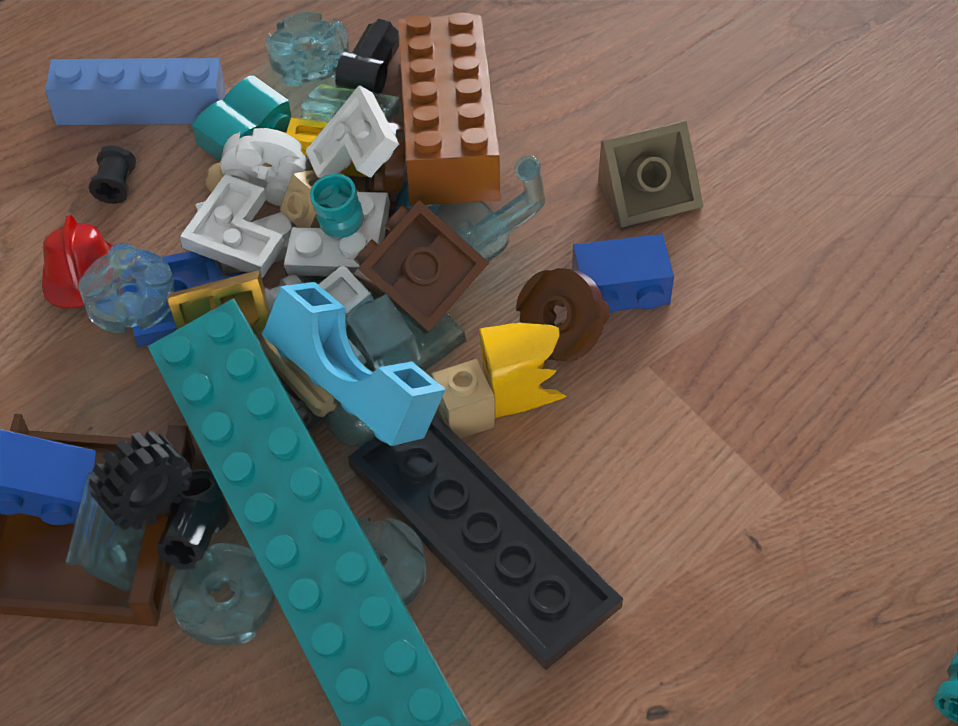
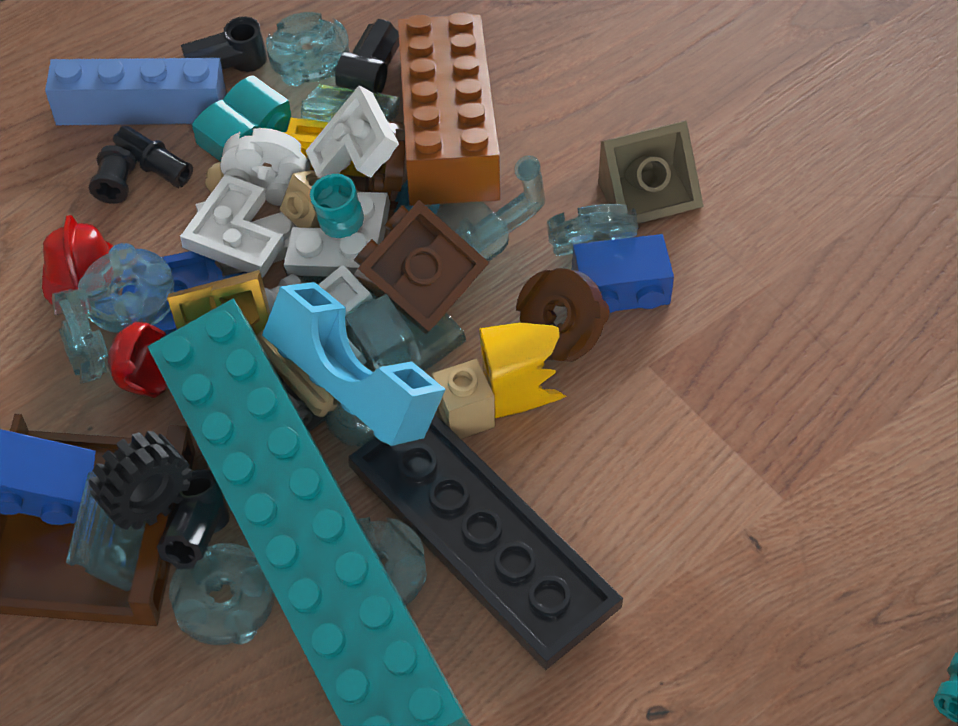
none -> clear light blue plate [52,288,108,384]
none -> red hair [107,322,167,398]
none -> black axle [113,126,193,188]
none -> black piece [181,16,267,72]
none -> clear light blue plate [546,204,639,255]

